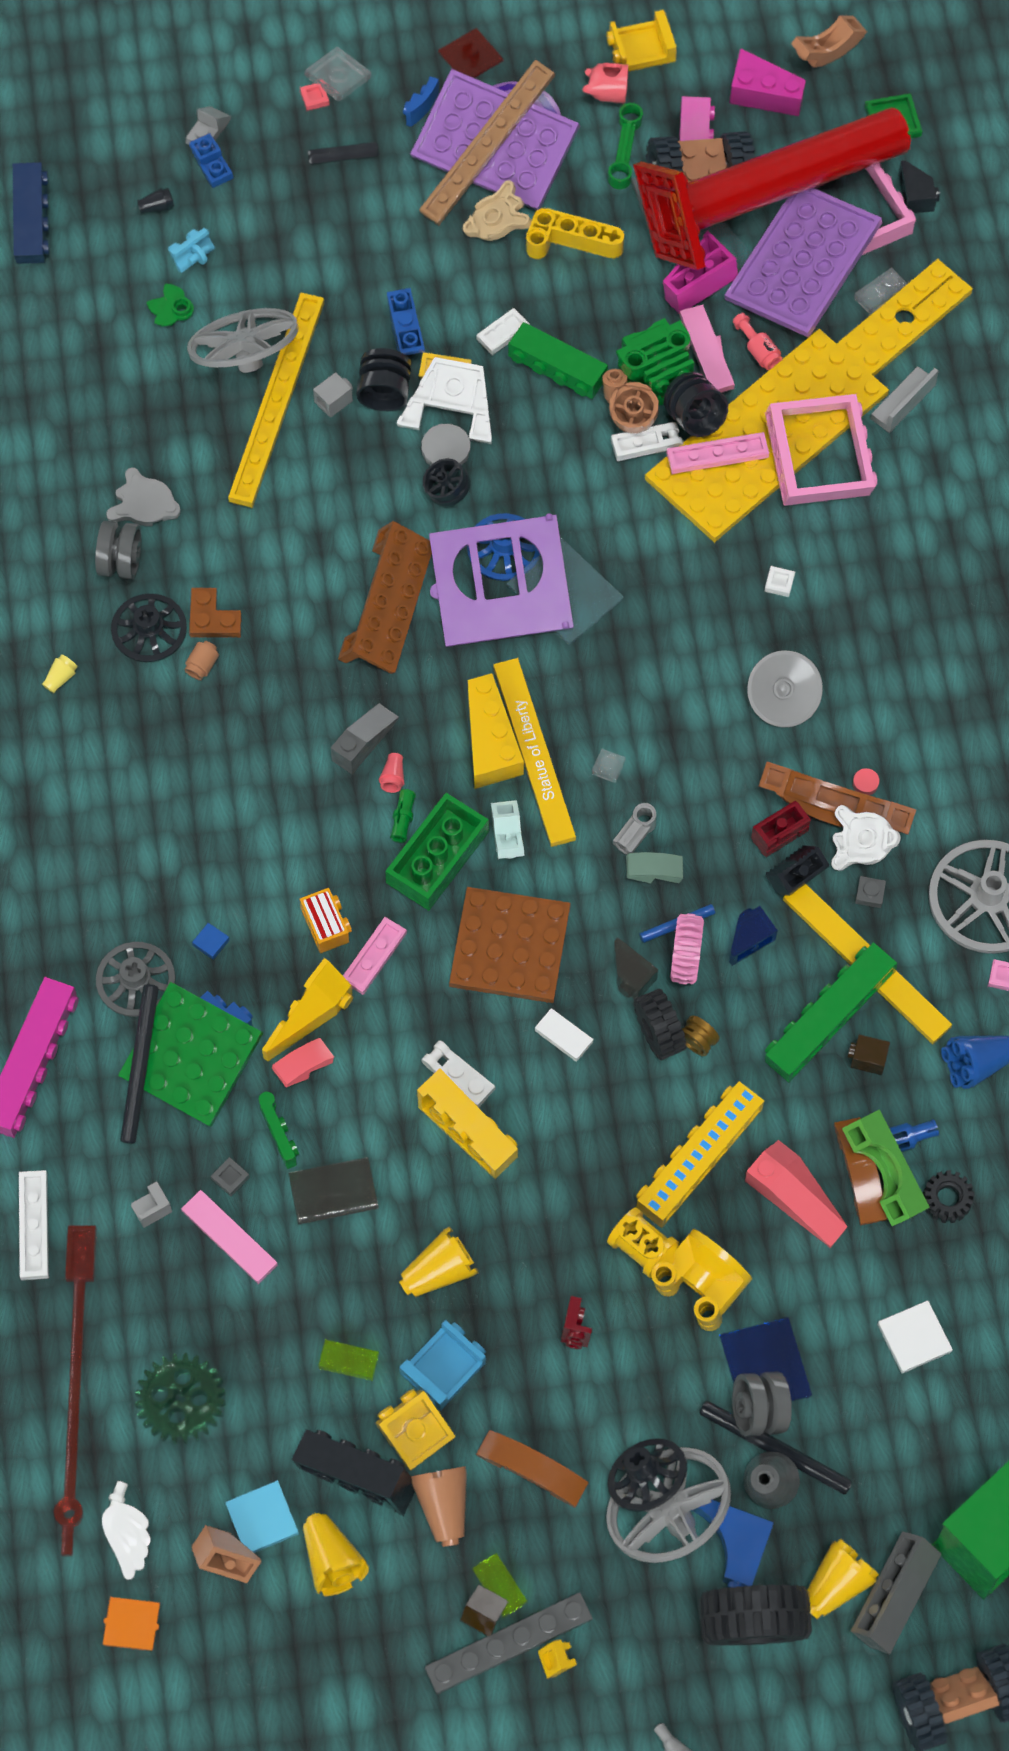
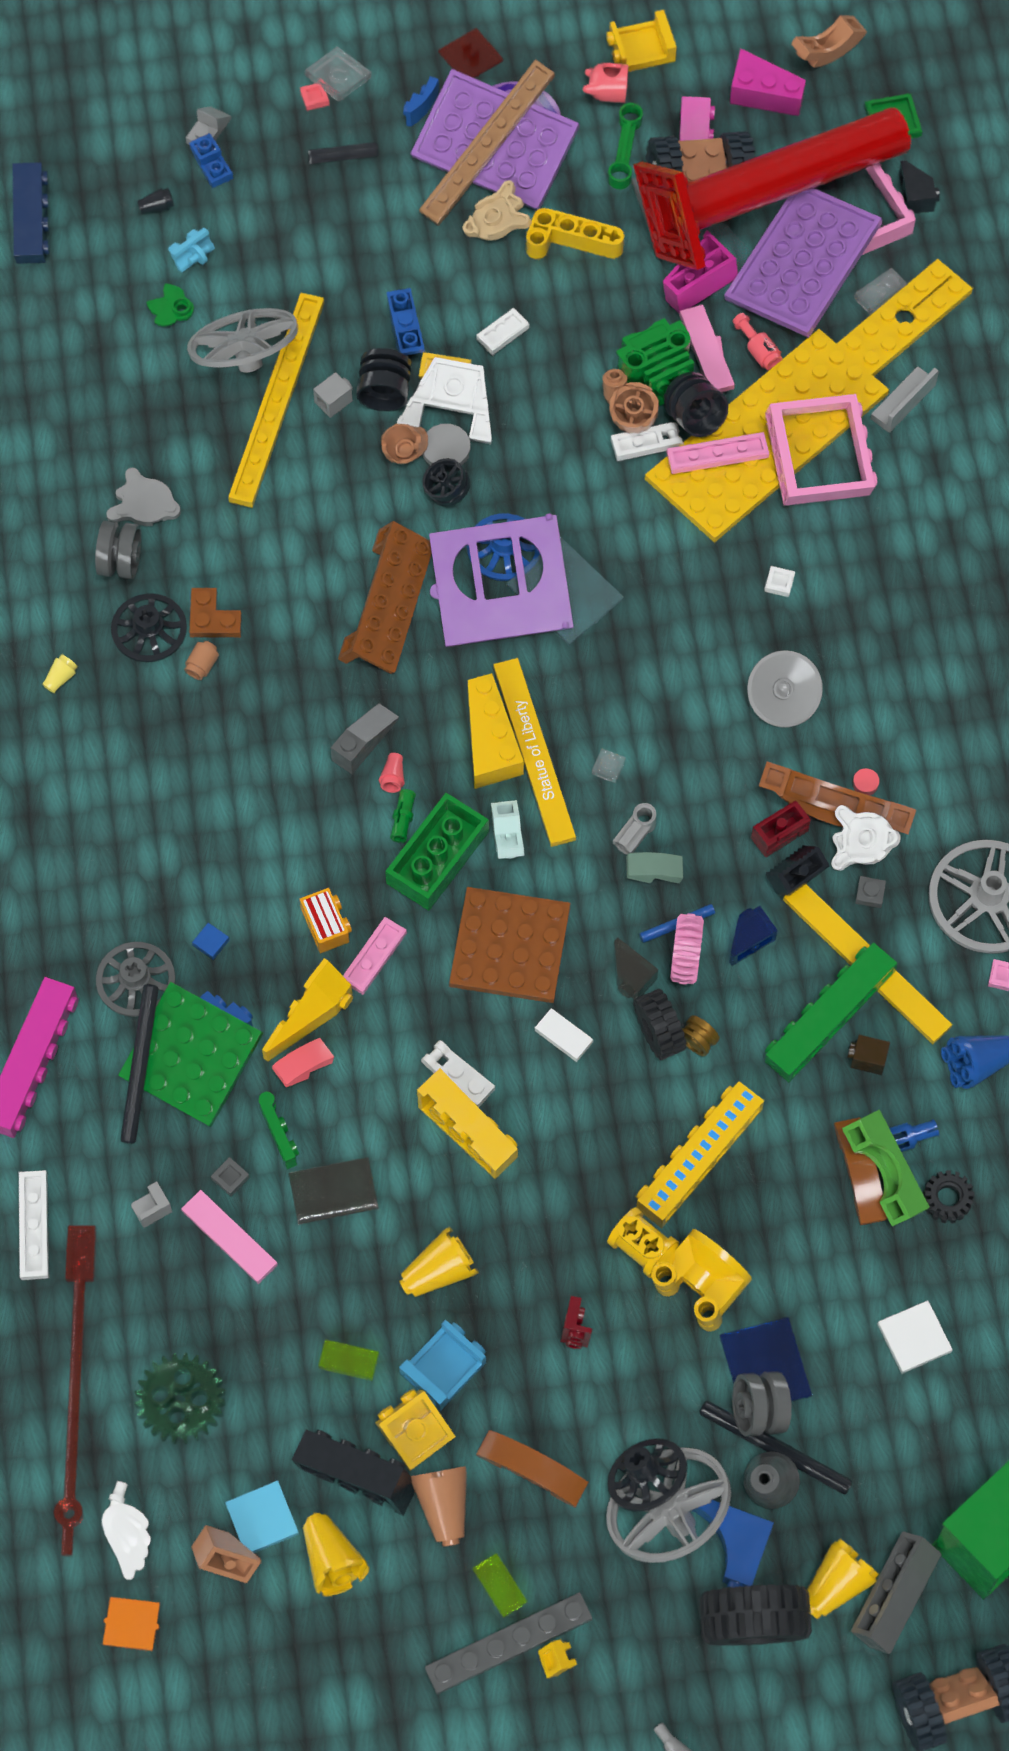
panel [460,1585,508,1637] -> none
green brick [508,322,608,400] -> none
coral wedge [745,1140,848,1248] -> none
none -> nougat hair [381,424,428,464]

